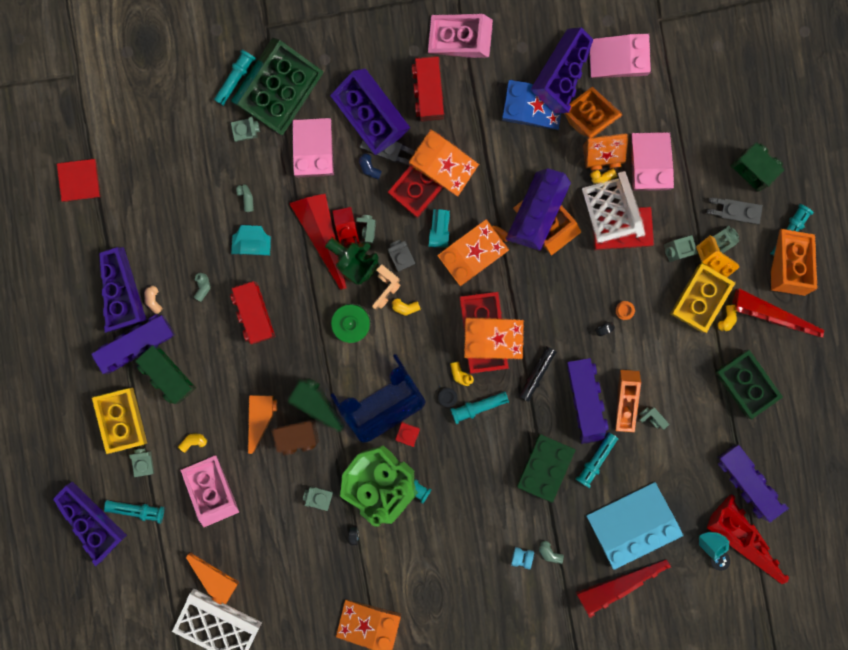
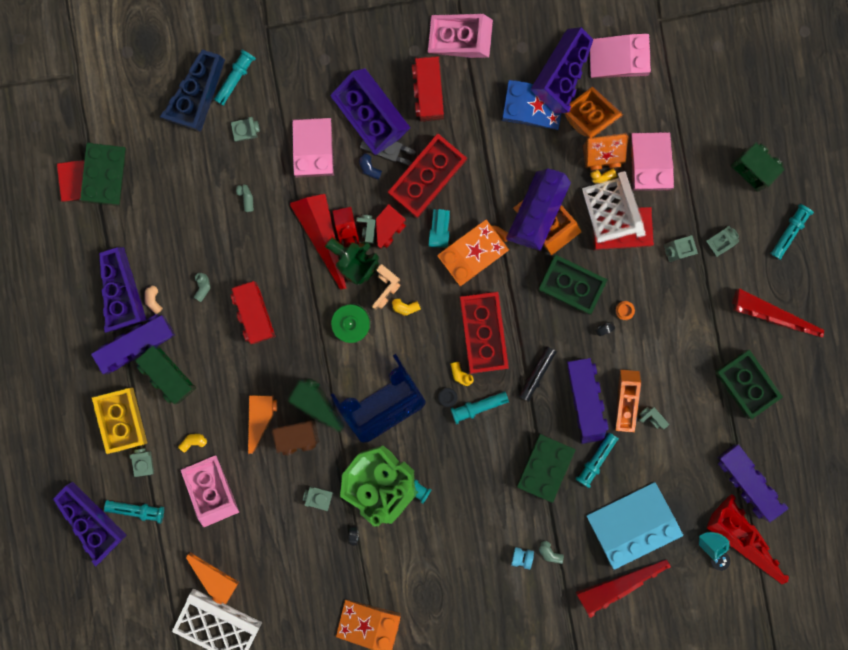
dark green slope [231,37,324,135] -> none
teal slope [232,225,271,256] -> none
dark grey bracket [388,240,415,272] -> none
red brick [395,422,420,447] -> none
orange slope [409,130,479,197] -> none
orange slope [464,318,524,359] -> none
yellow brick [670,263,735,333] -> none
light orange bracket [696,235,739,278] -> none
dark grey hinge [707,198,763,225] -> none
yellow arm [718,305,737,332] -> none
orange slope [771,229,817,296] -> none
none -> dark green brick [80,143,126,207]
none -> dark blue wedge [160,50,225,132]
none -> red slope [376,204,406,249]
none -> dark green brick [538,255,608,315]

